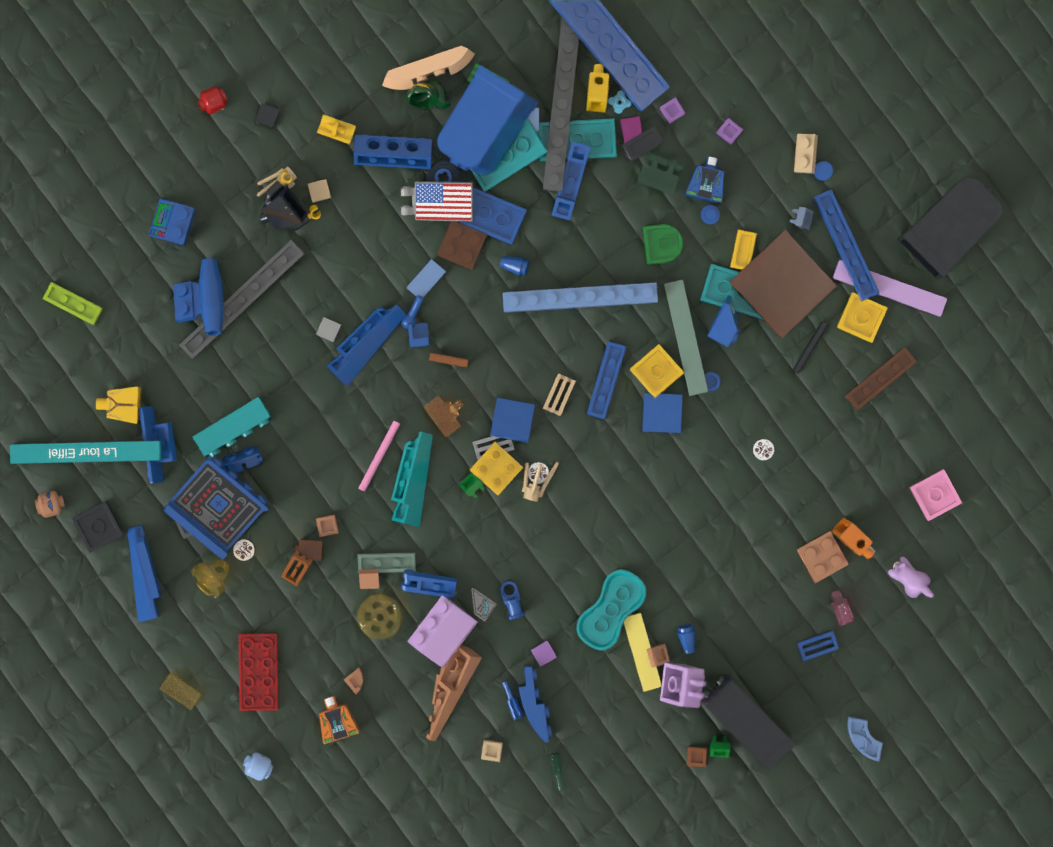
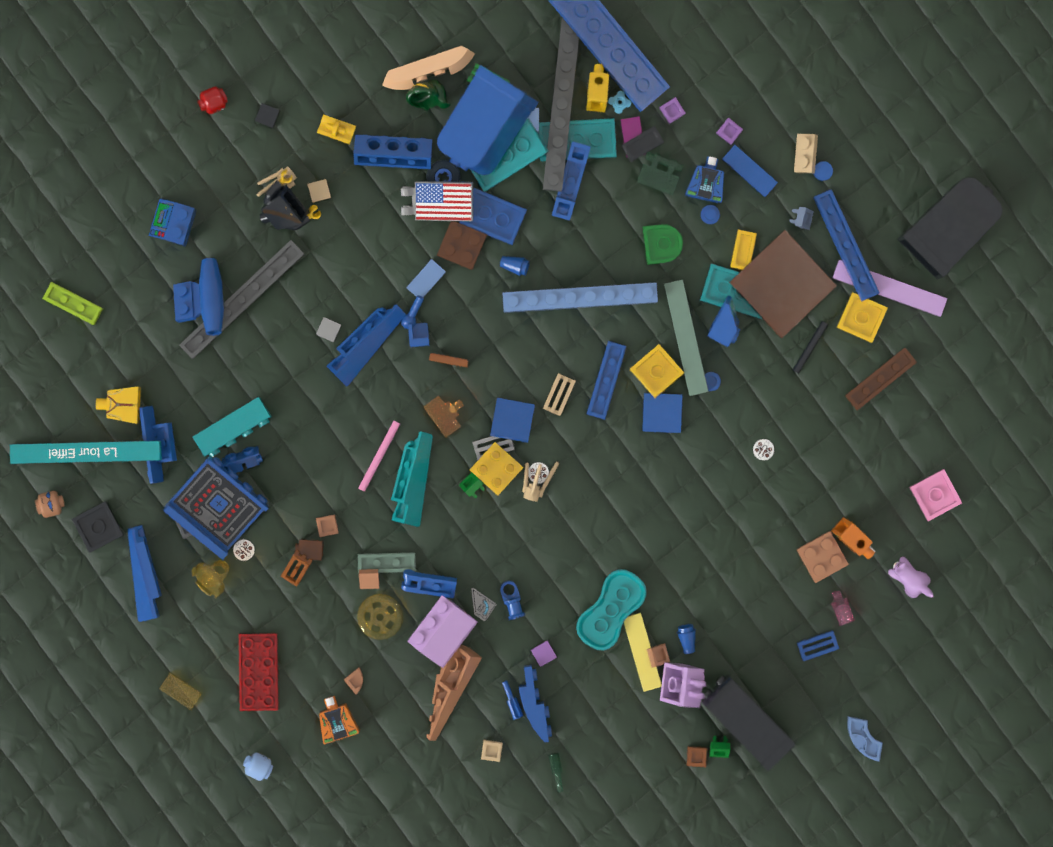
none -> blue tile [722,145,778,198]

